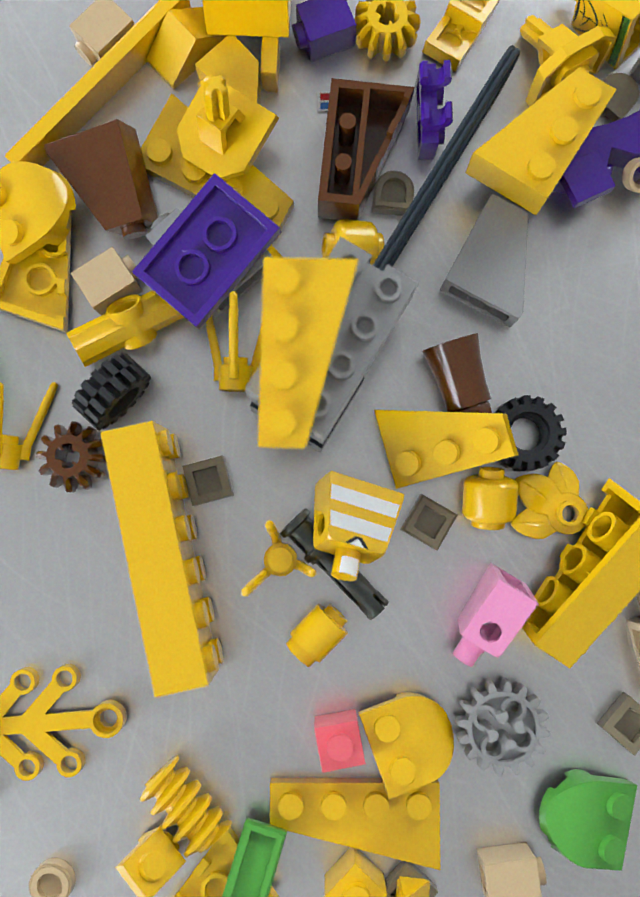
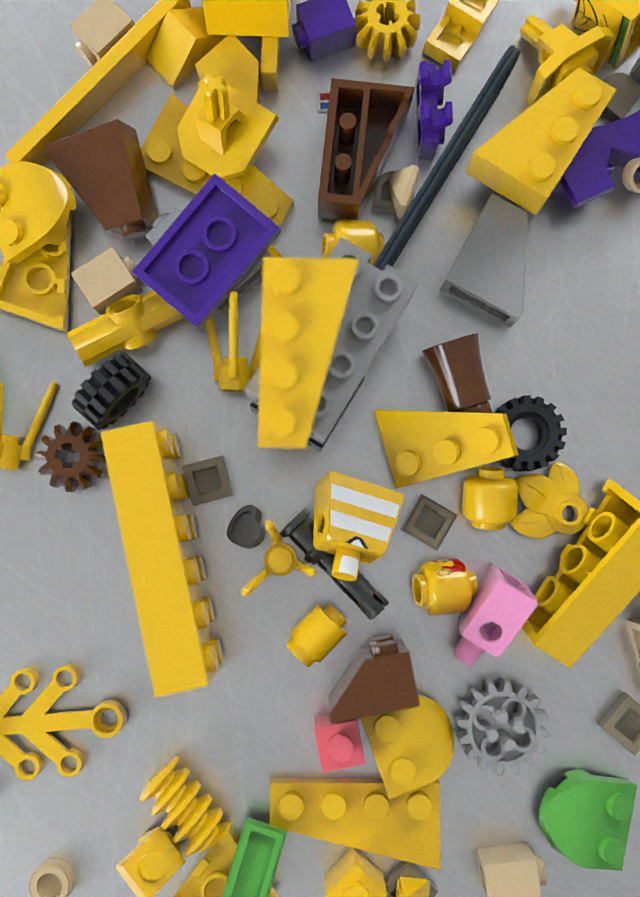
none -> dark grey piece [226,505,265,549]
none -> reddish brown slope [328,634,420,724]
none -> tan slope [388,165,420,220]
none -> yellow head [412,558,478,616]

